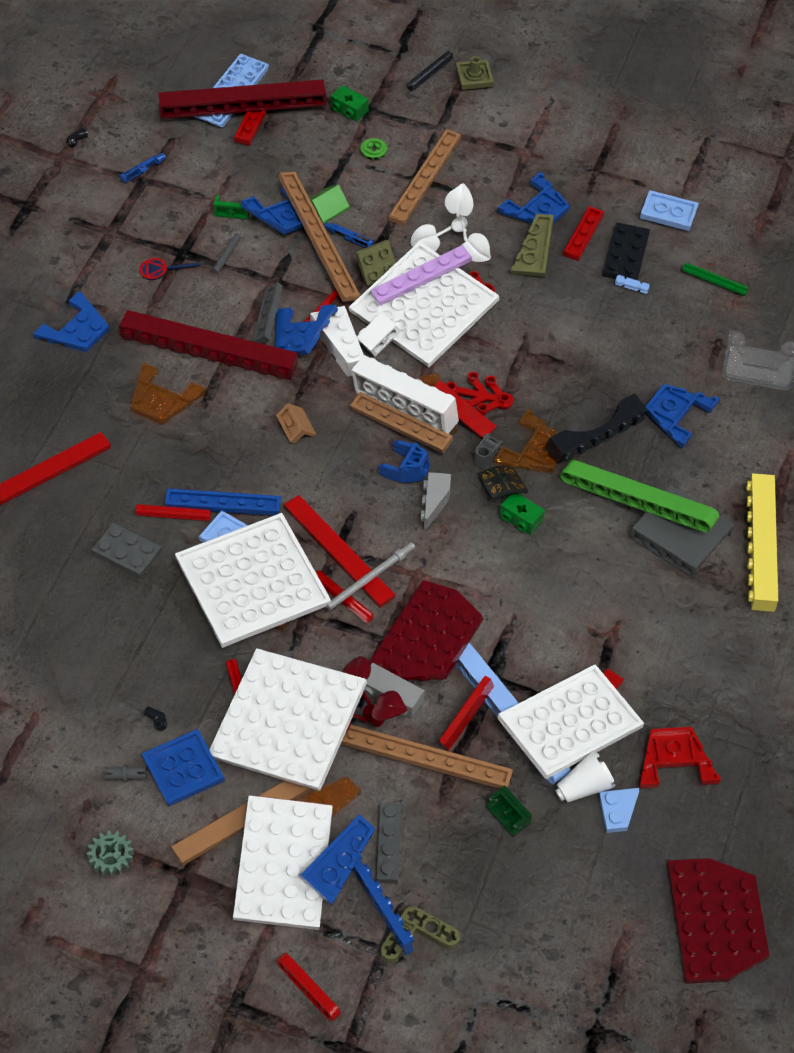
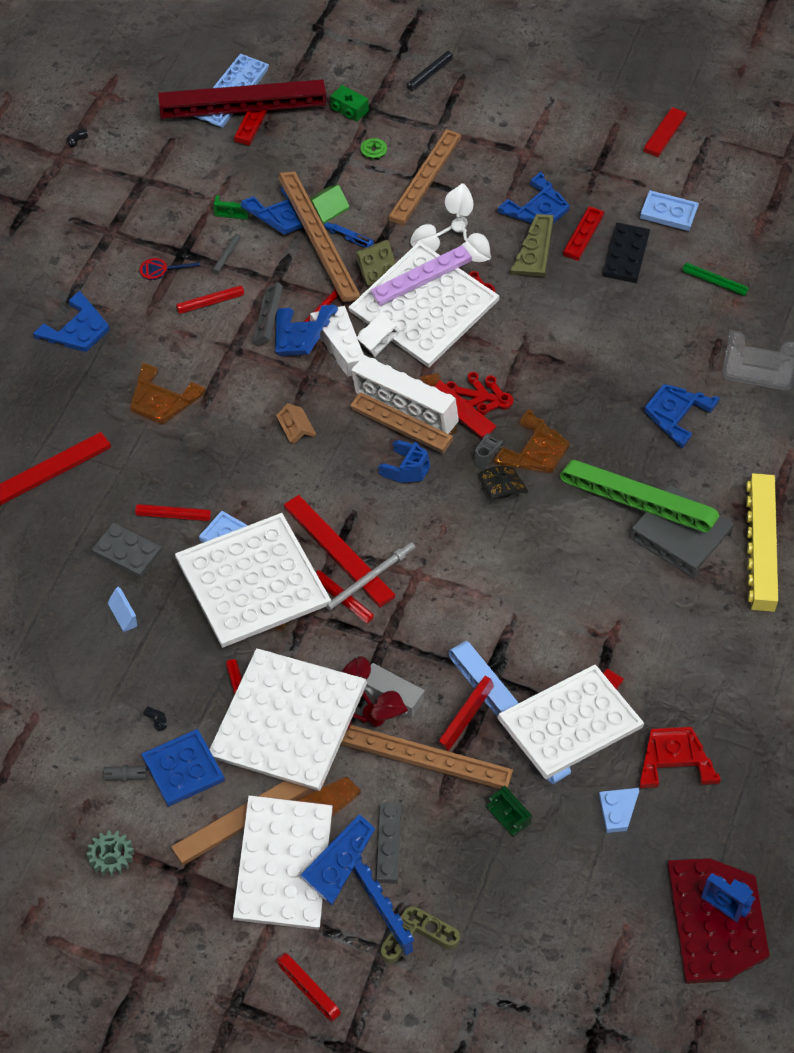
dark red brick [119,310,298,380] -> none
blue piece [120,153,166,183] -> none
blue plate [165,488,281,516] -> none
dark red plate [369,580,483,681] -> none
light grey slope [421,472,451,530] -> none
olive plate [456,56,494,90] -> none
green brick [500,493,545,536] -> none
black arch [545,393,648,464] -> none
white cone [555,751,616,803] -> none
light blue axle [615,275,650,294] -> none
none -> light blue slope [108,587,137,632]
none -> red axle [176,285,244,314]
none -> red tile [643,107,687,157]
none -> blue plate [701,873,755,922]

